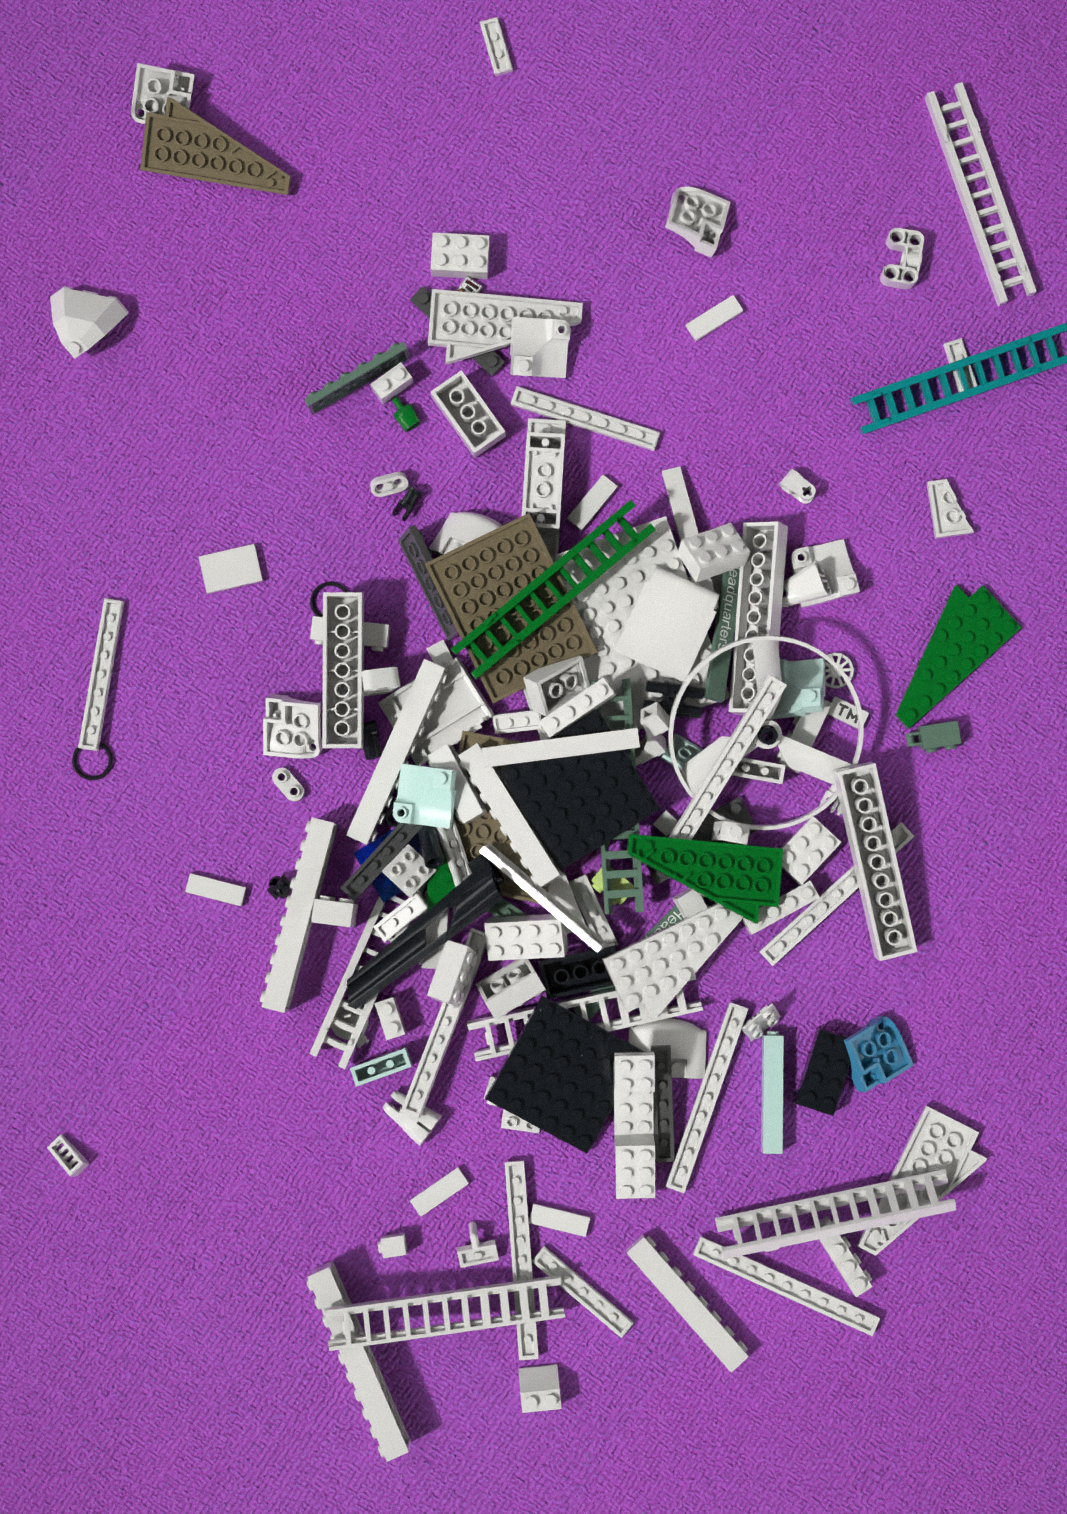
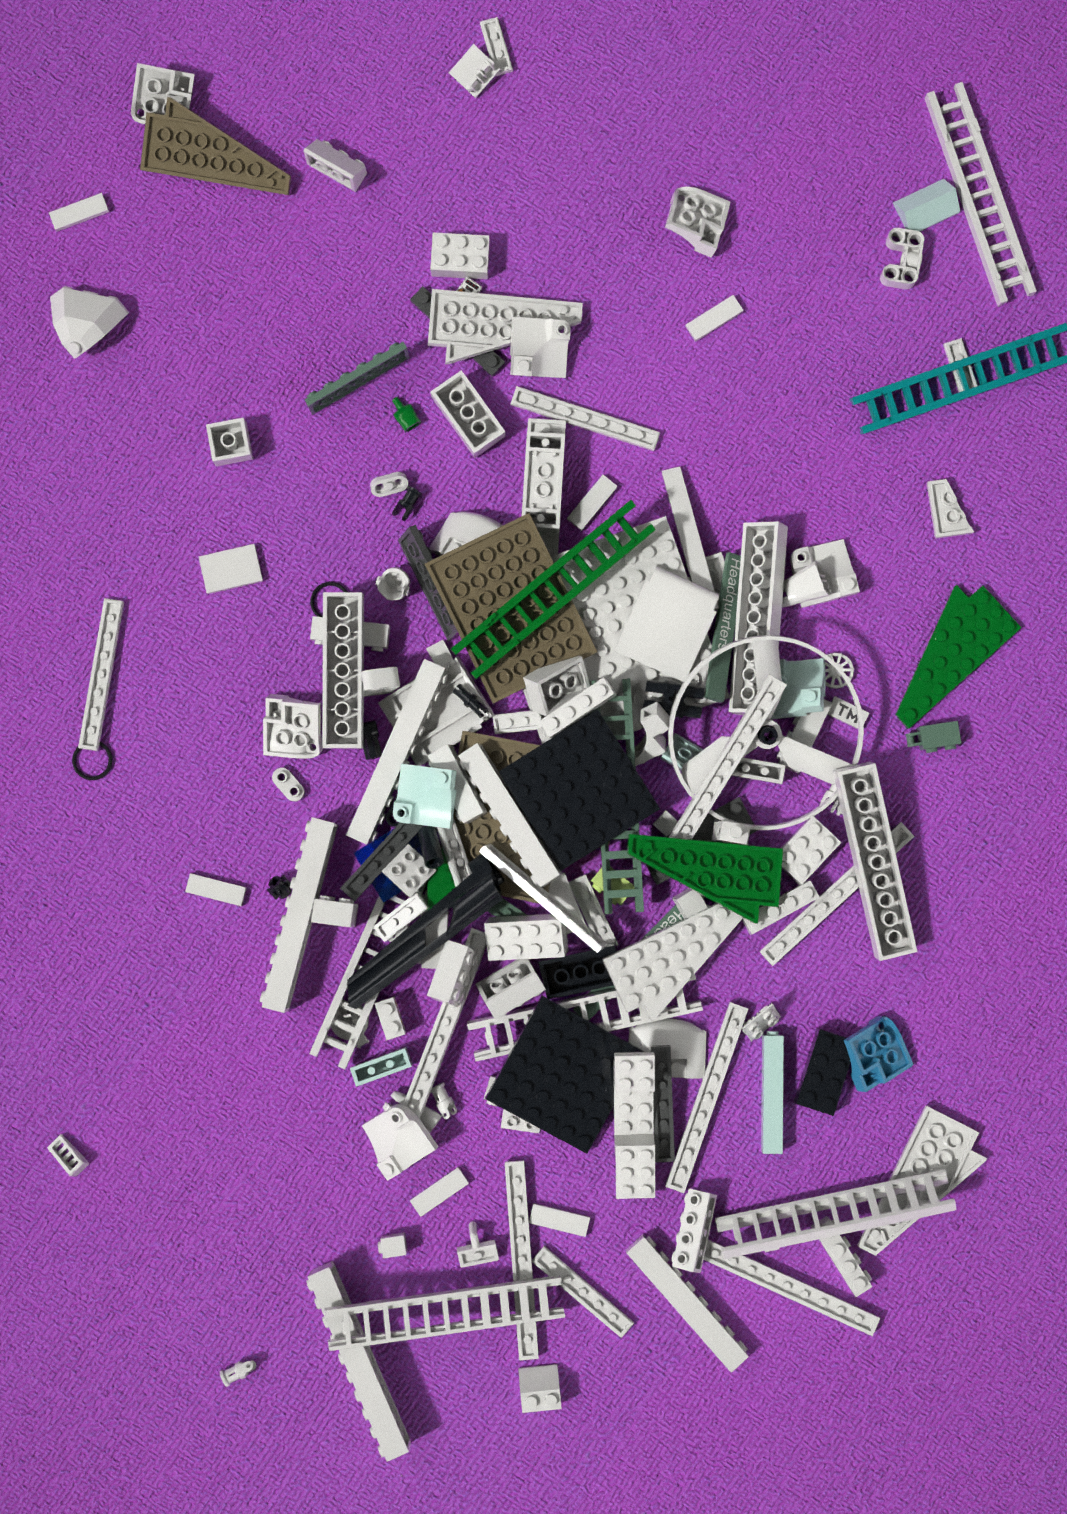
white brick [370,362,413,404] -> none
white tile [482,728,640,768] -> none
white brick [678,523,750,583] -> none
white piece [779,469,816,504] -> none
none -> white tile [49,193,109,232]
none -> brick [206,418,253,466]
none -> white piece [220,1360,256,1387]
none -> white slope [303,139,367,192]
none -> white slope [362,1104,439,1181]
none -> white cap [376,567,410,600]
none -> white piece [430,1082,457,1119]
none -> white hinge [449,44,501,98]
none -> black pin [453,684,488,718]
none -> white brick [672,1189,717,1273]
none -> light aqua slope [893,179,960,232]

